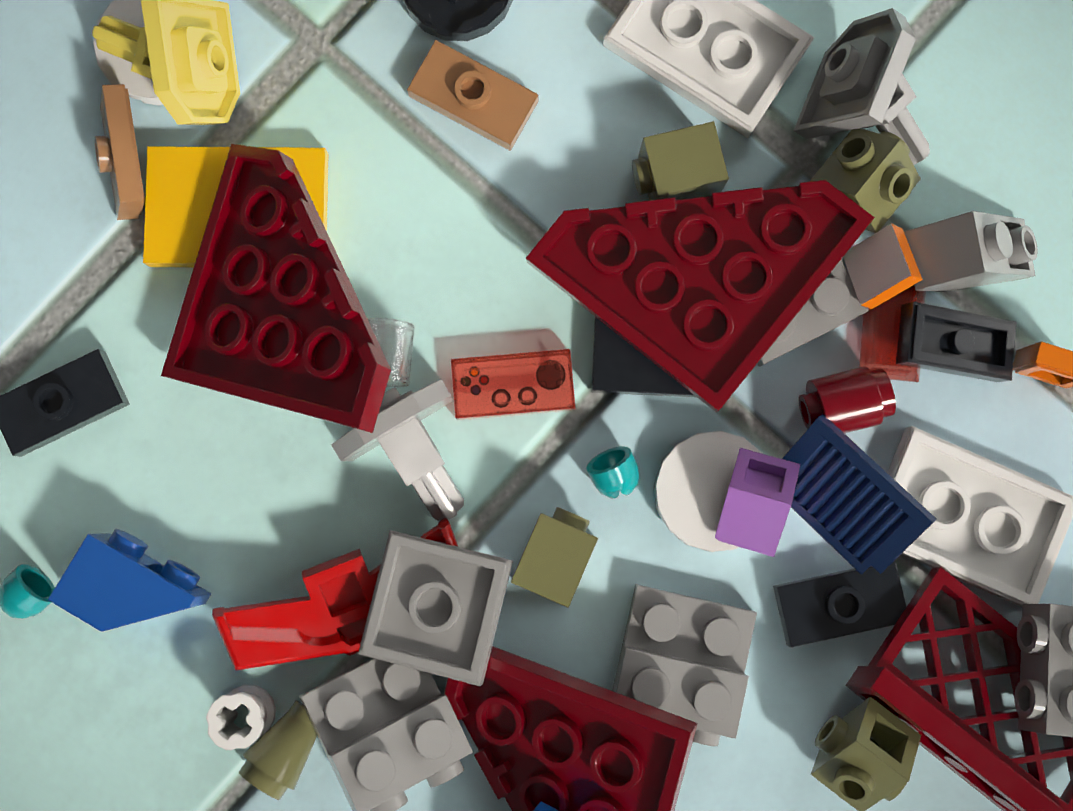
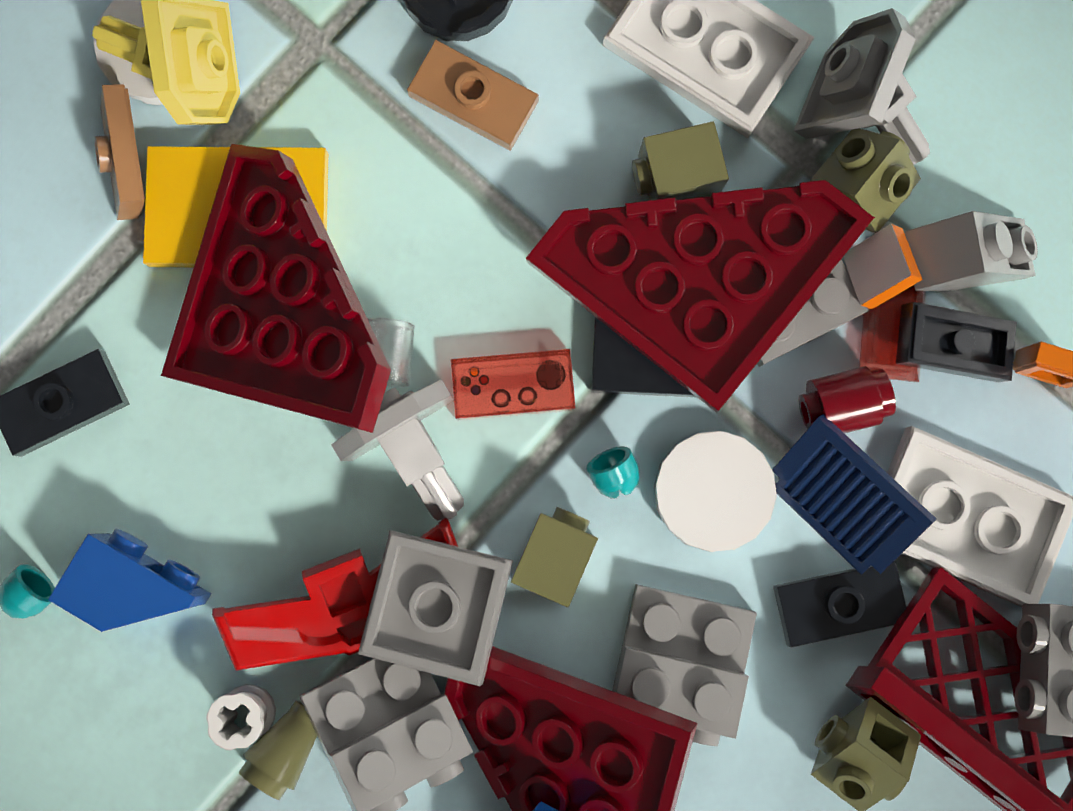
medium lavender panel [715,447,800,557] -> none

